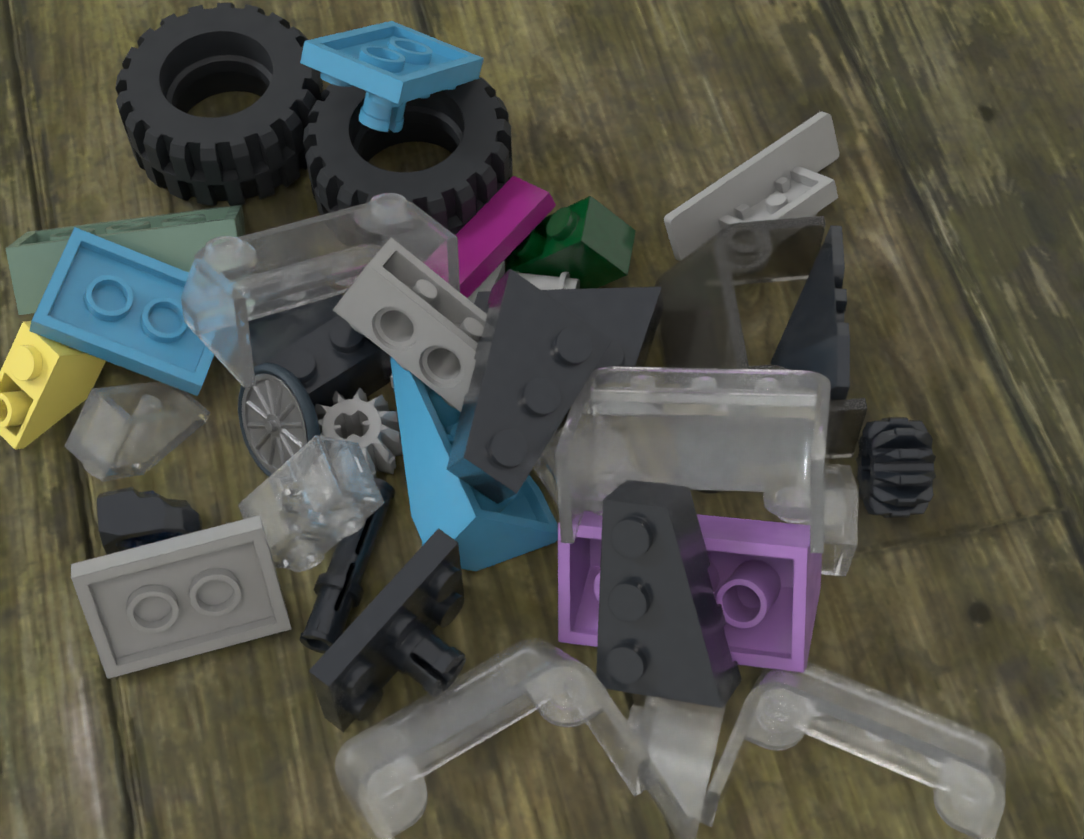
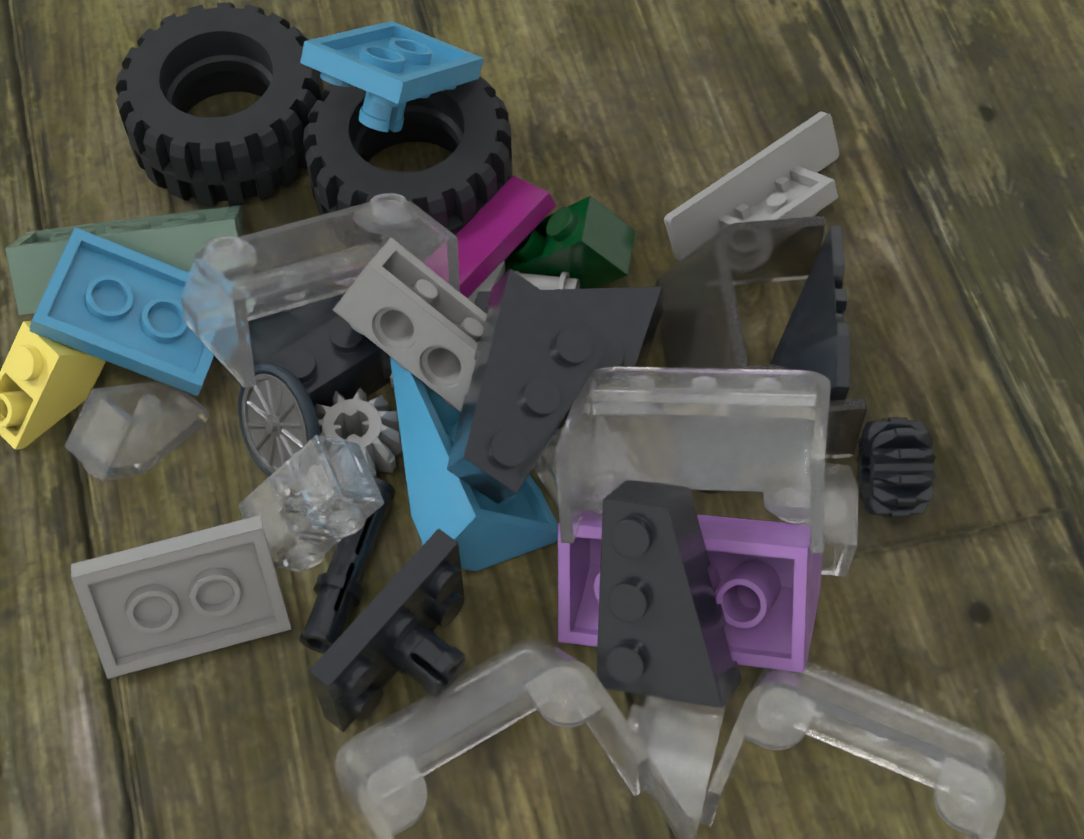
black rock [97,486,203,555] -> none

